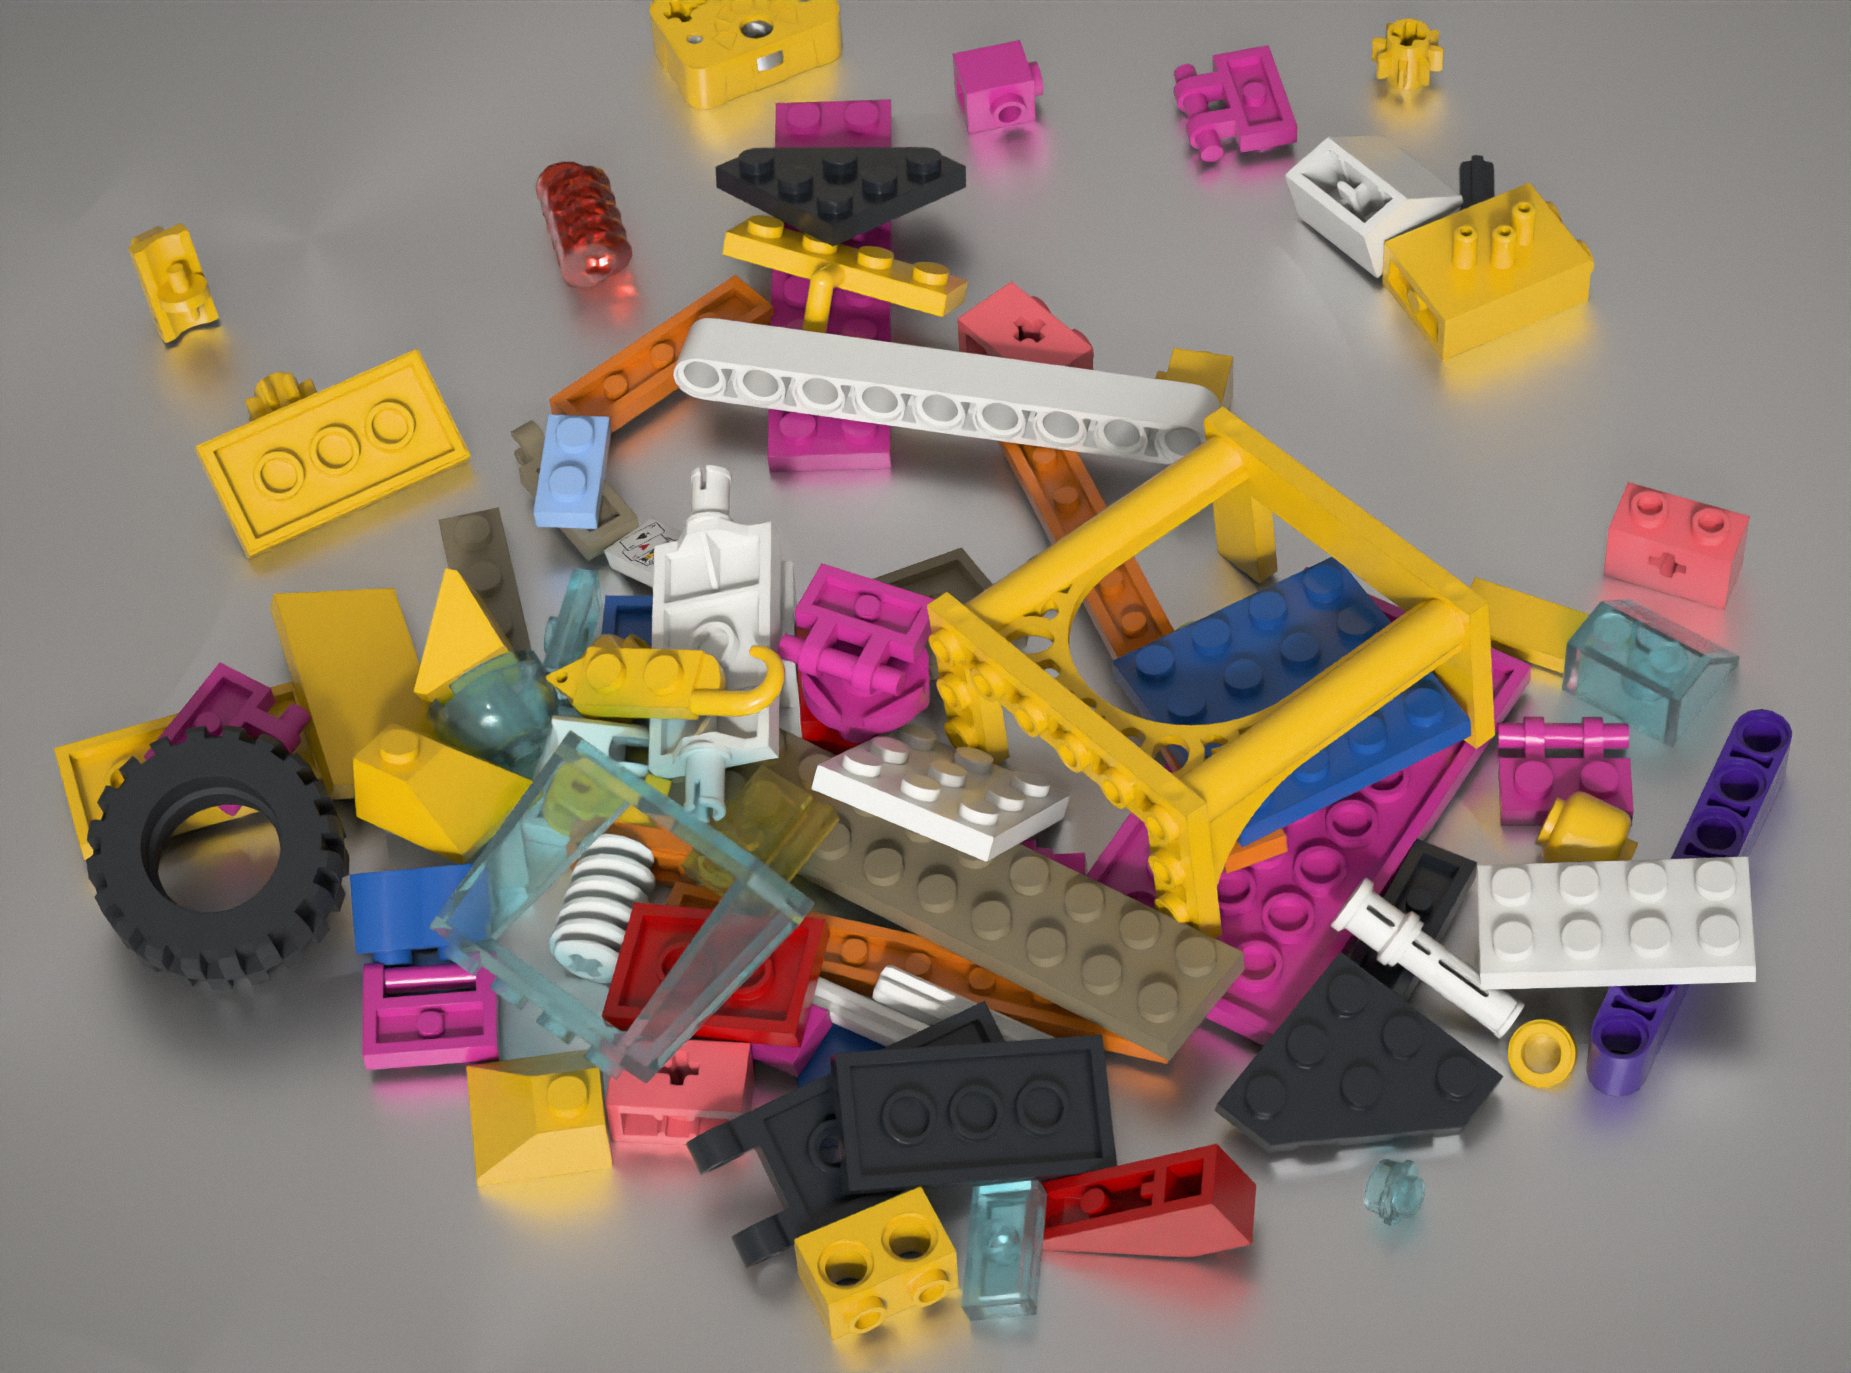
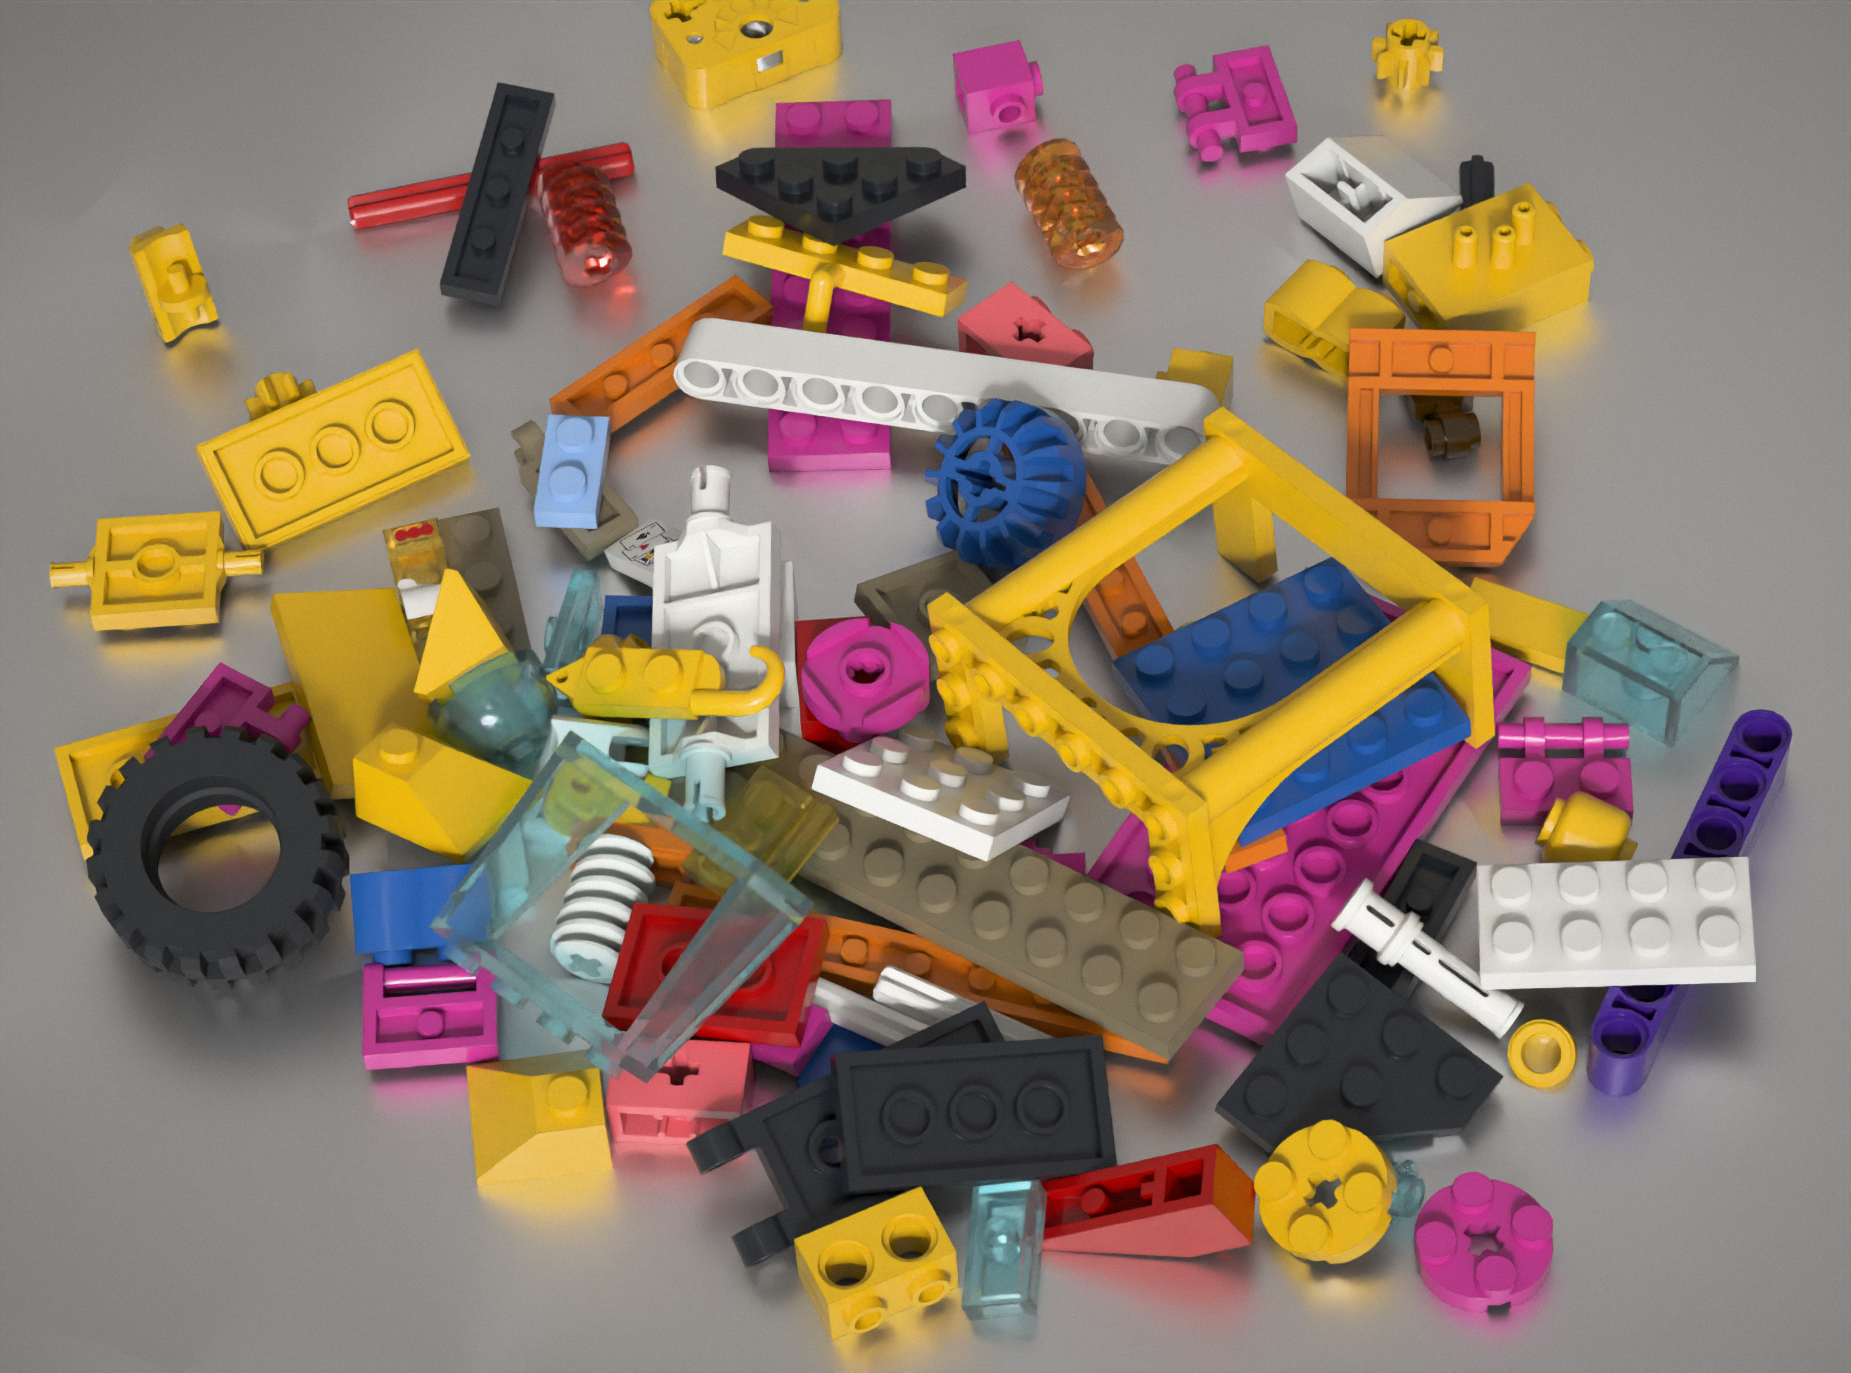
dark pink plate [777,563,935,696] -> none
coral brick [1603,482,1750,610] -> none
none -> yellow plate [49,511,265,631]
none -> red axle [347,142,634,230]
none -> clear yellow leg [382,518,448,643]
none -> black plate [440,82,556,306]
none -> blue gear [925,398,1086,571]
none -> clear orange piece [1014,138,1124,270]
none -> yellow plate [1254,1120,1397,1264]
none -> yellow brick [1263,259,1406,384]
none -> orange wedge [1346,328,1536,568]
none -> dark brown plate [1403,395,1481,461]
none -> dark pink plate [1414,1172,1553,1312]

